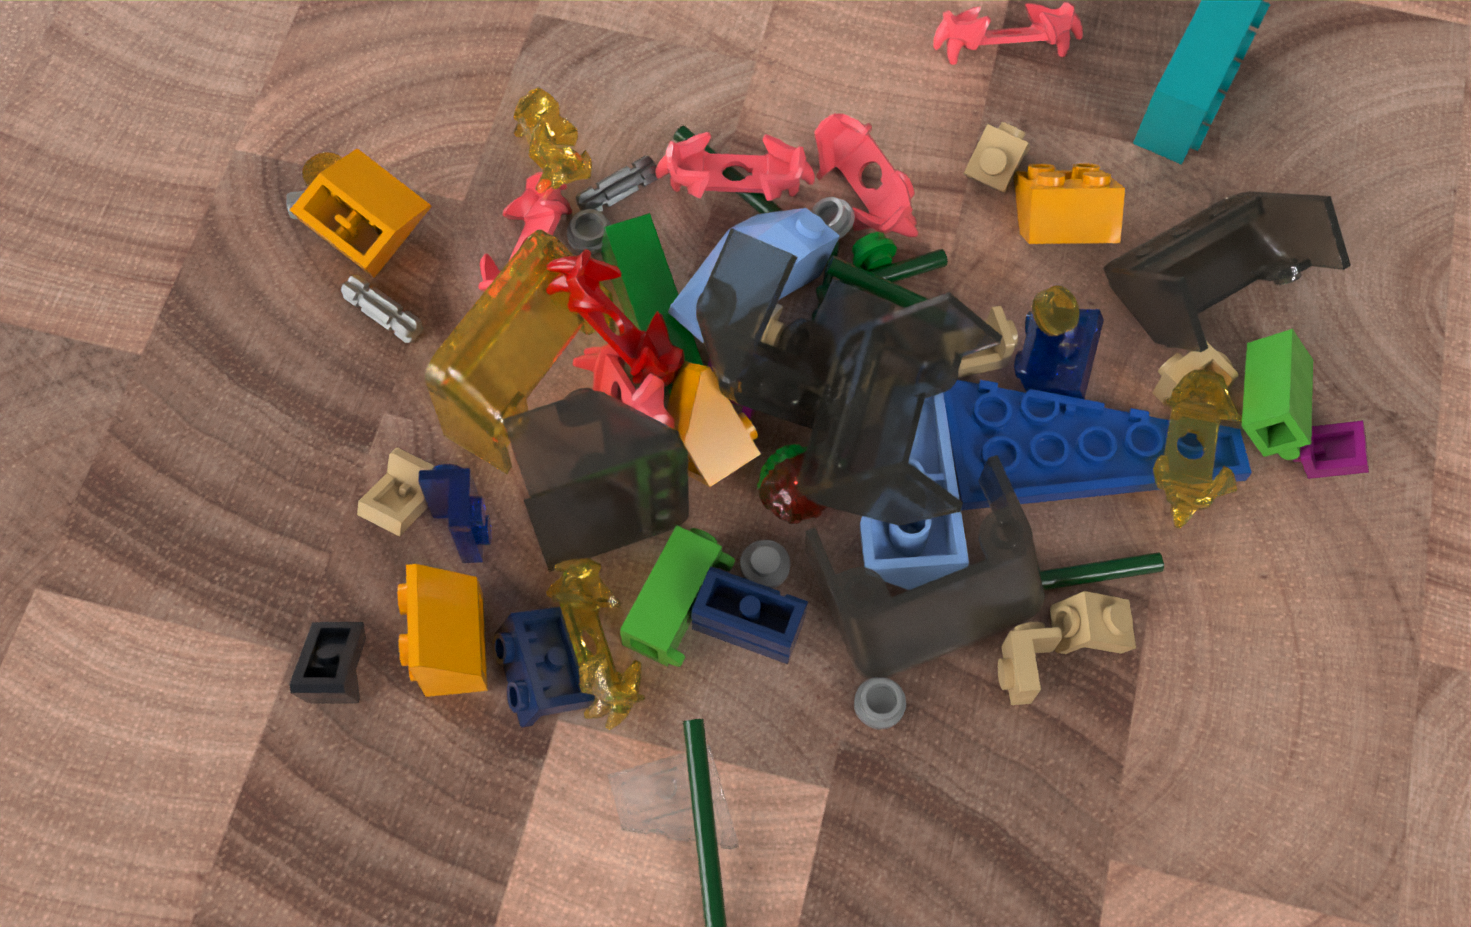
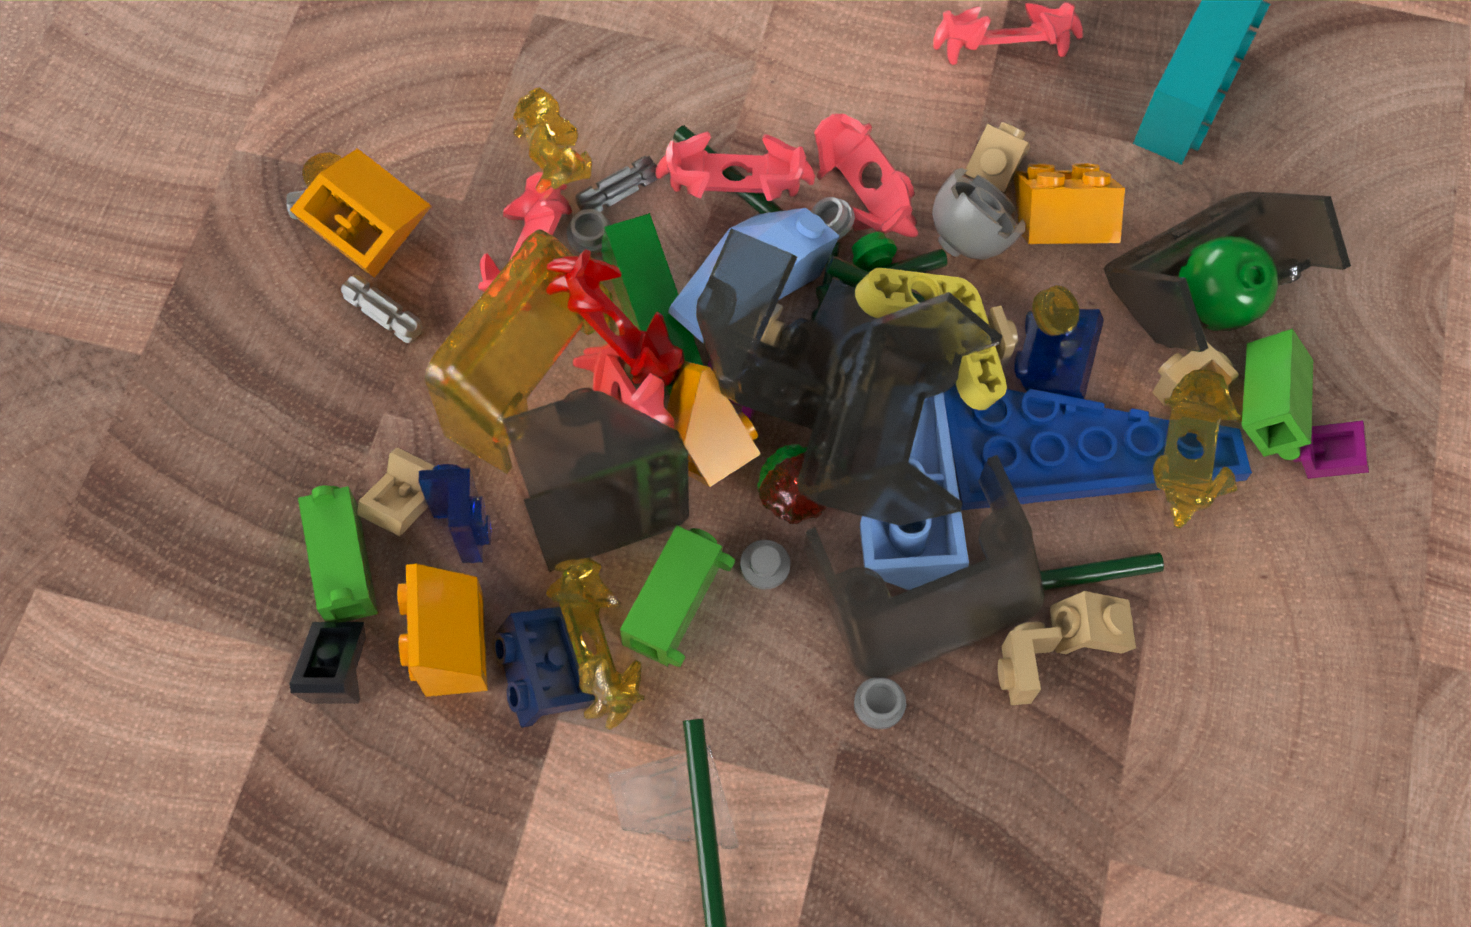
dark blue brick [692,566,808,664] -> none
none -> bright green brick [298,485,378,622]
none -> light yellow beam [855,268,1007,410]
none -> light grey cylinder [932,168,1026,260]
none -> green cylinder [1178,237,1278,331]

